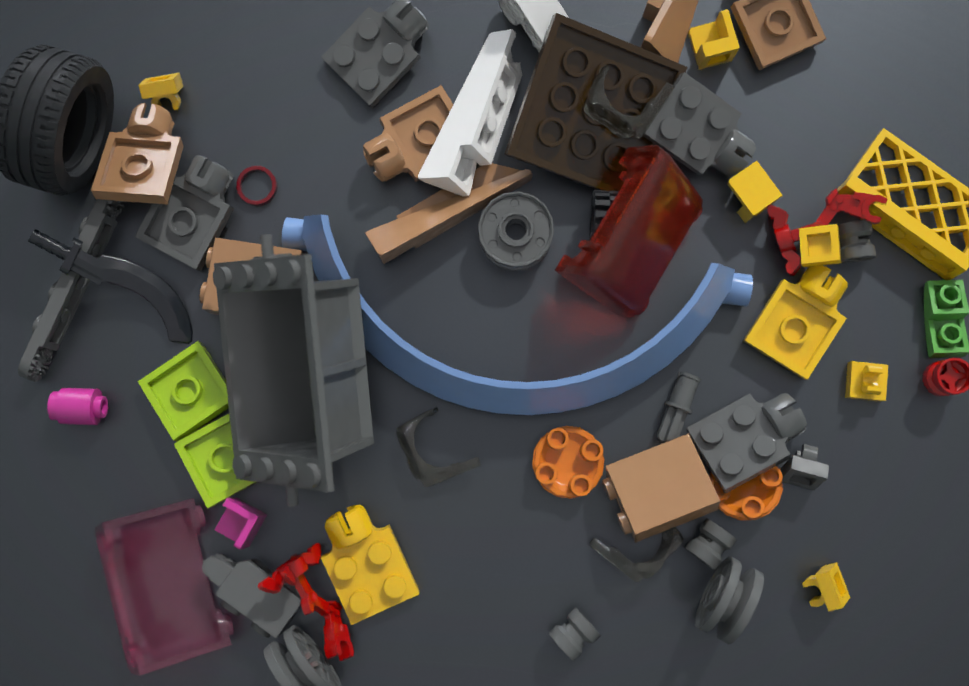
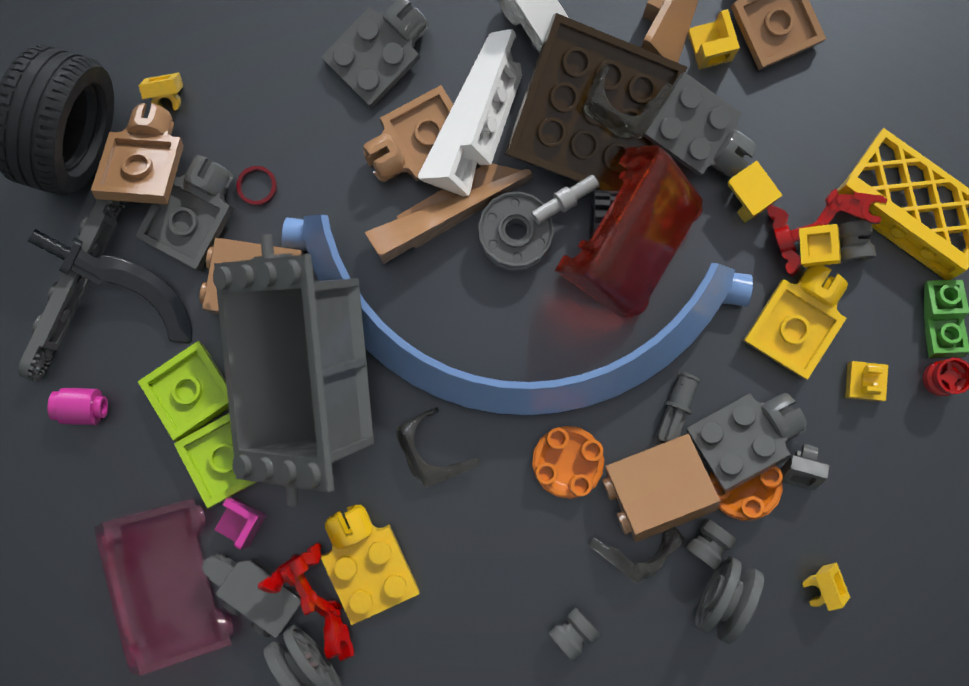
none -> light grey bar [531,175,599,225]

